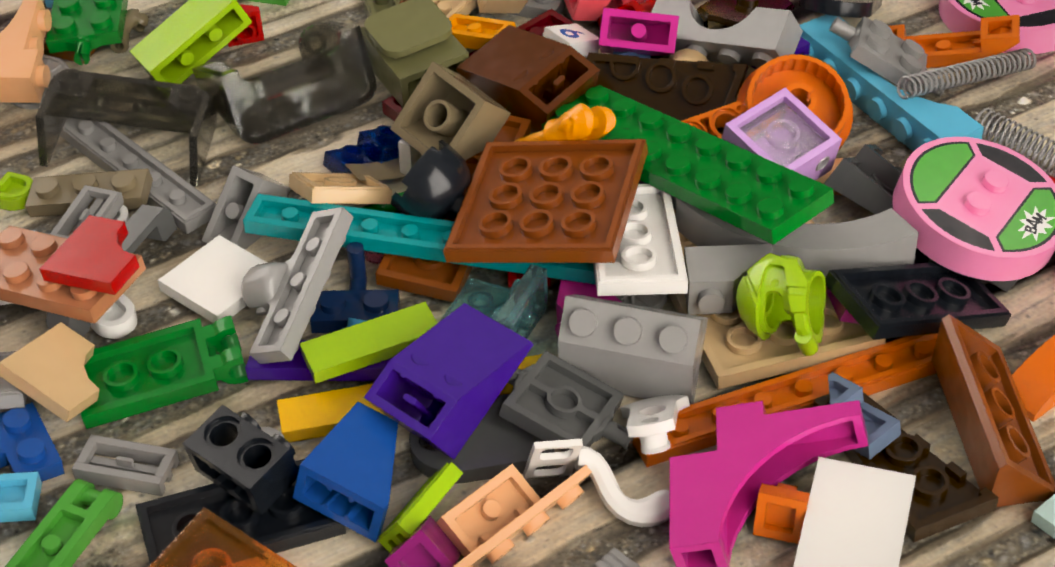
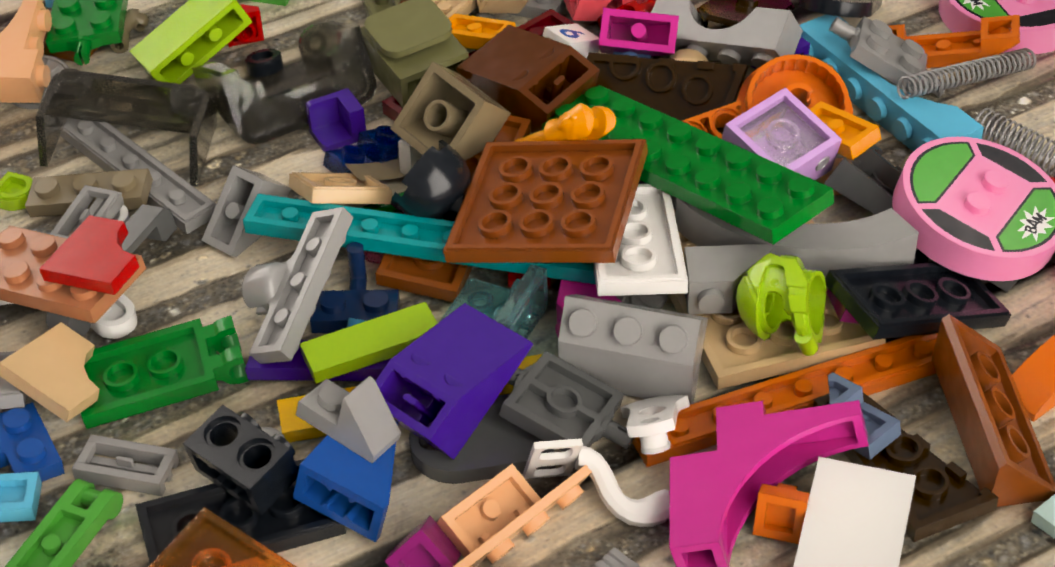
white tile [158,235,267,323] -> none
lime tile [378,462,463,552] -> none
none -> black tile [245,49,284,77]
none -> light grey slope [296,376,401,463]
none -> dark purple panel [306,88,367,153]
none -> light orange plate [810,101,881,160]

